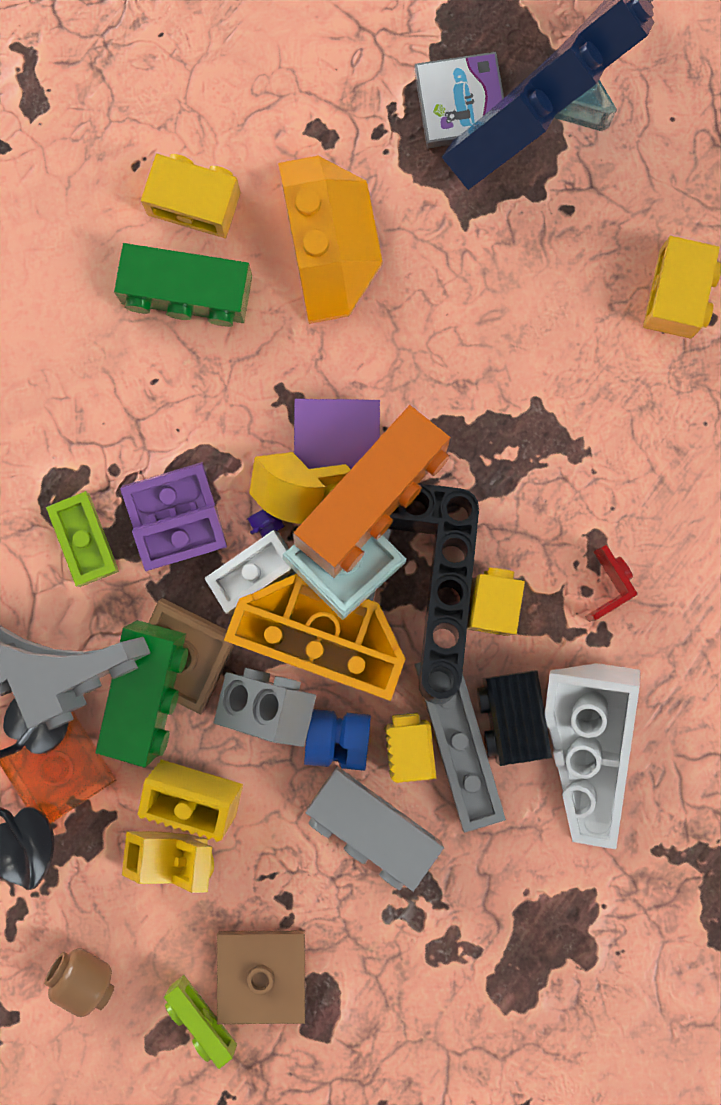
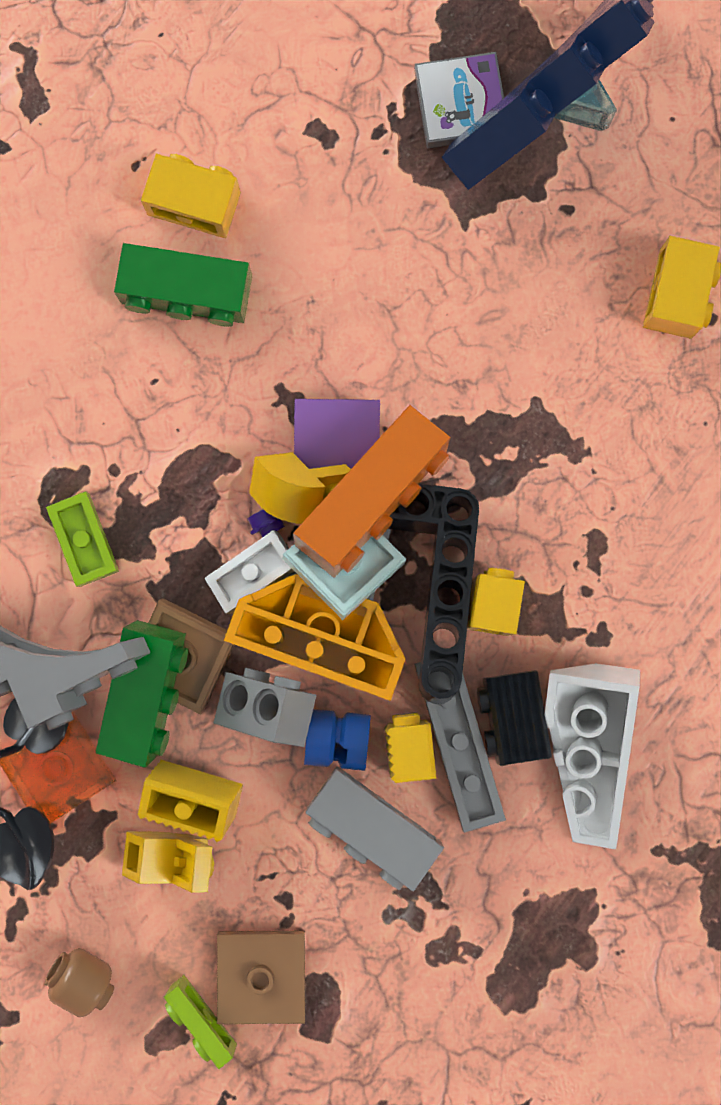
medium lavender slope [120,462,227,571] -> none
light orange wedge [278,155,383,324] -> none
red bracket [585,545,638,622] -> none

